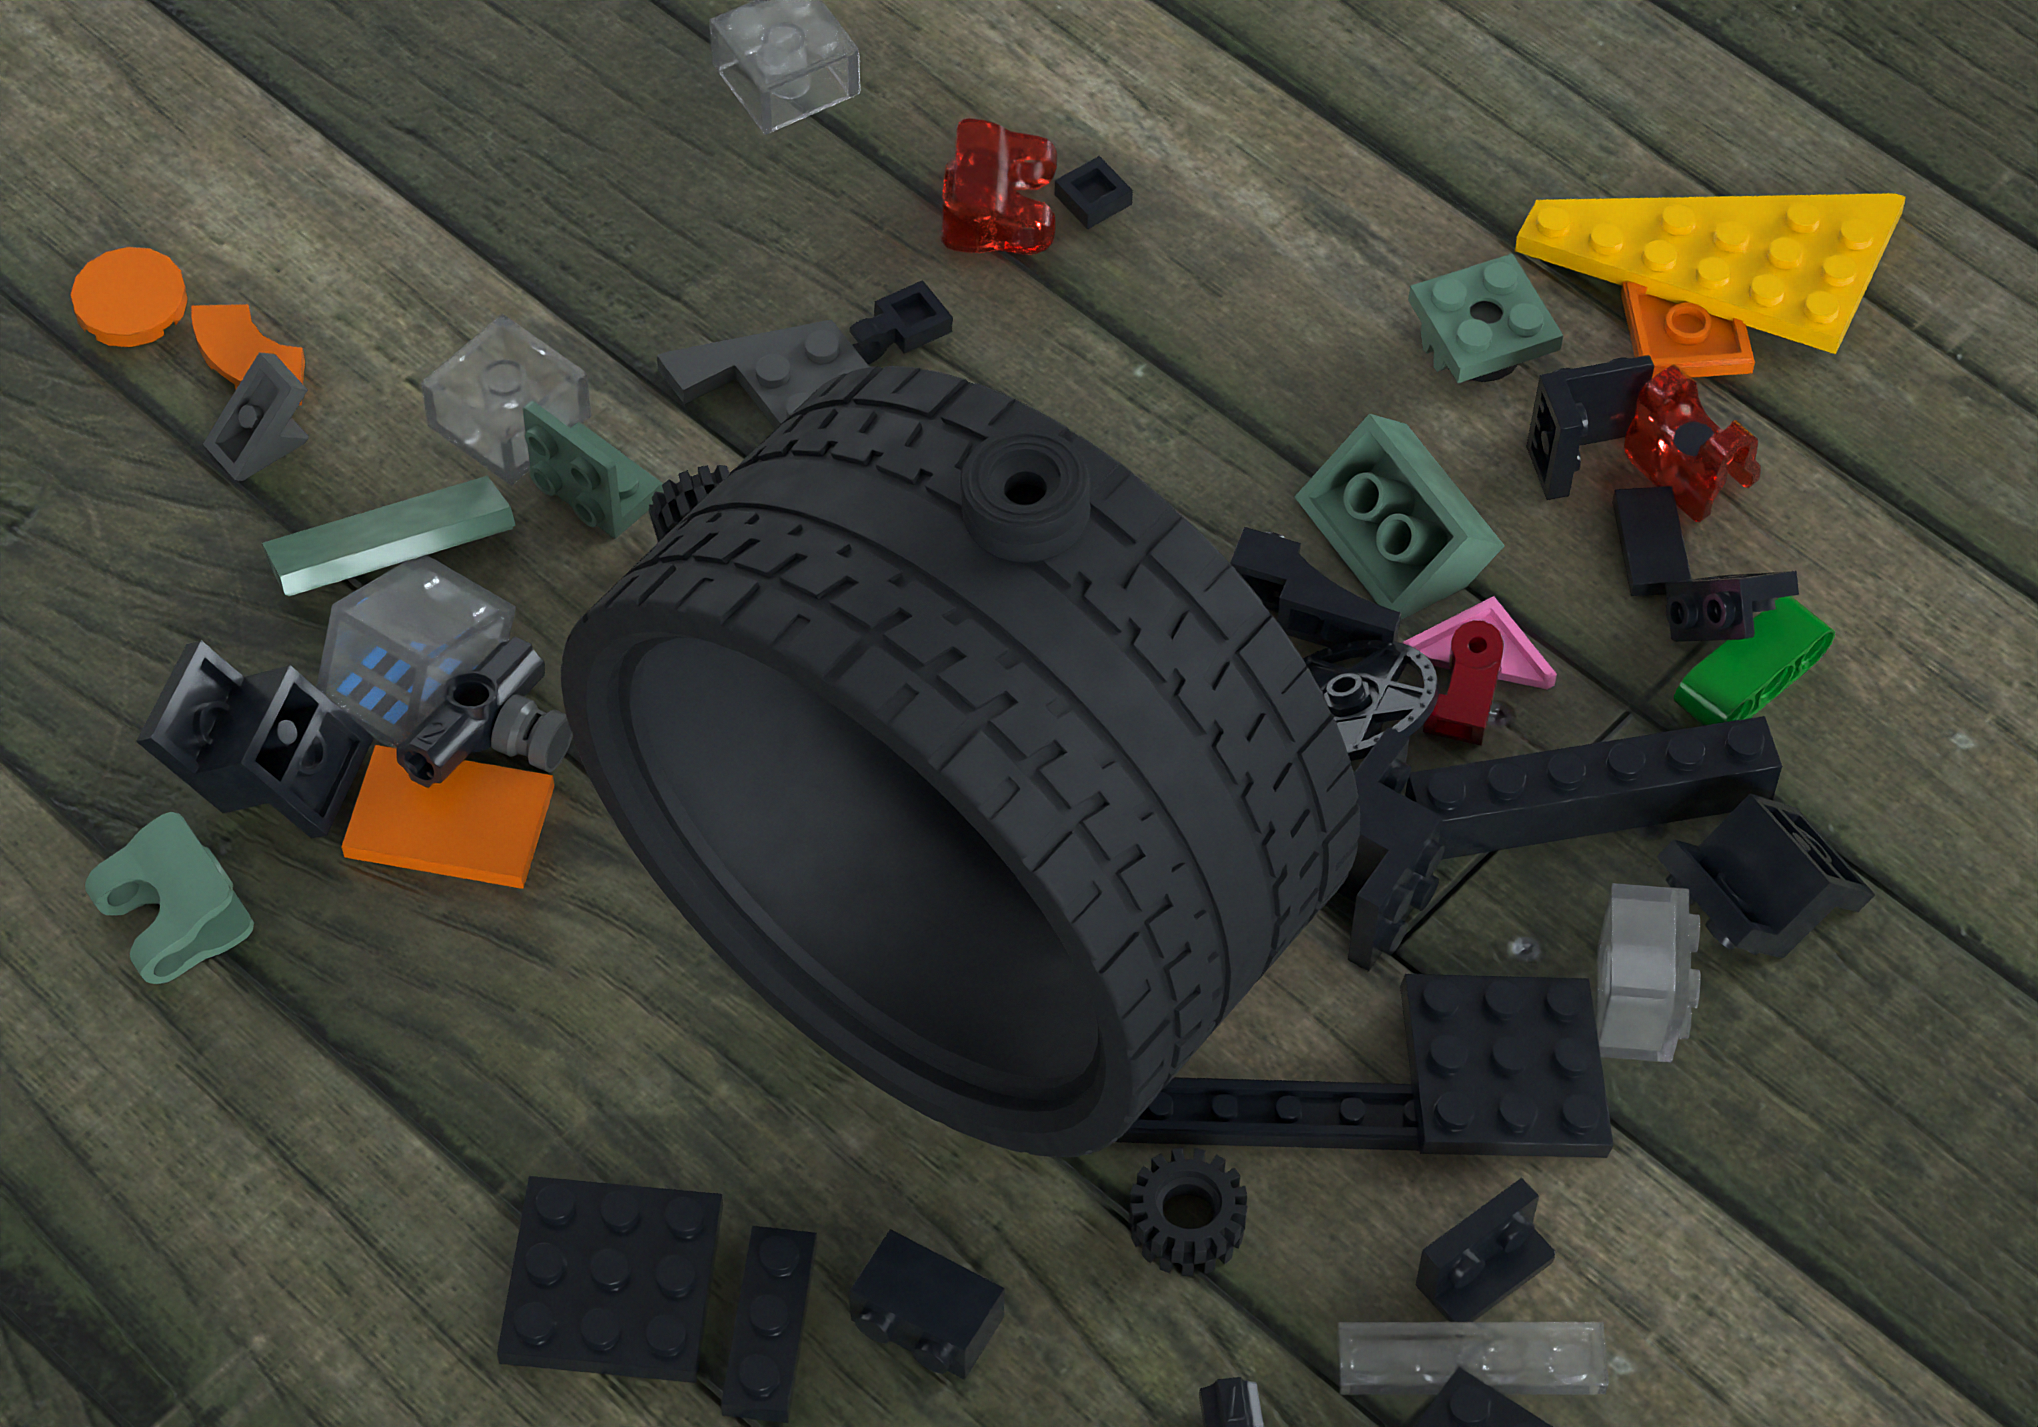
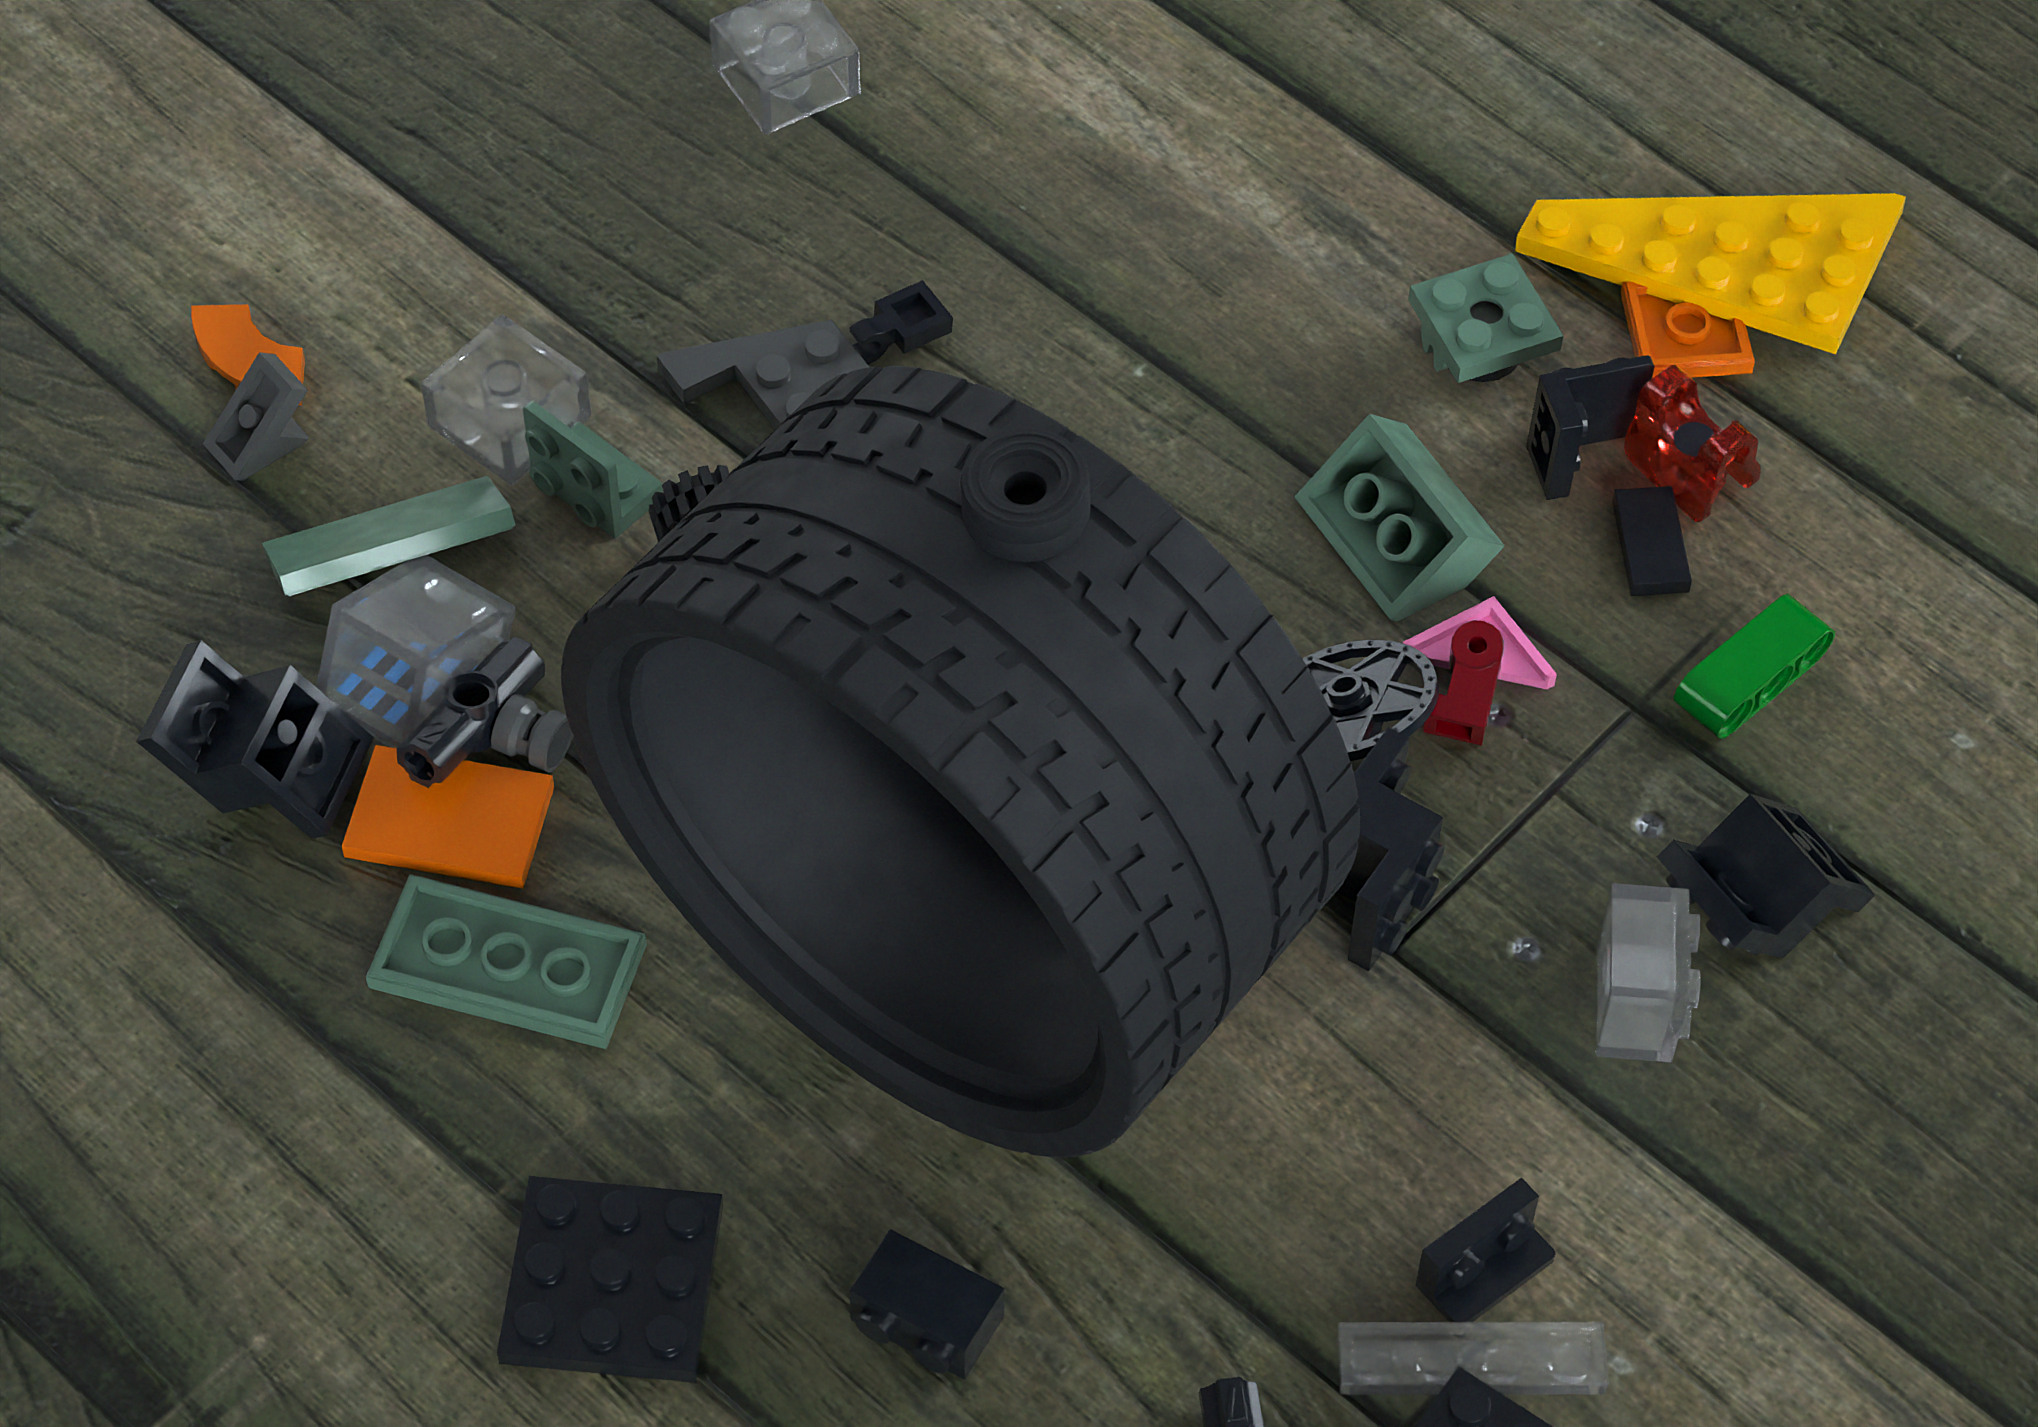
orange tile [71,247,188,347] -> none
sand green piece [85,812,254,984] -> none
black plate [721,1225,817,1423] -> none
clear red piece [941,118,1057,254] -> none
black plate [1054,156,1133,230] -> none
black tile [1115,1077,1419,1151] -> none
black tyre [1129,1148,1248,1276] -> none
black slope [1230,527,1401,658] -> none
black plate [1400,974,1614,1158] -> none
black brick [1405,716,1783,860] -> none
black bracket [1665,571,1799,642] -> none
none -> sand green tile [366,874,647,1049]

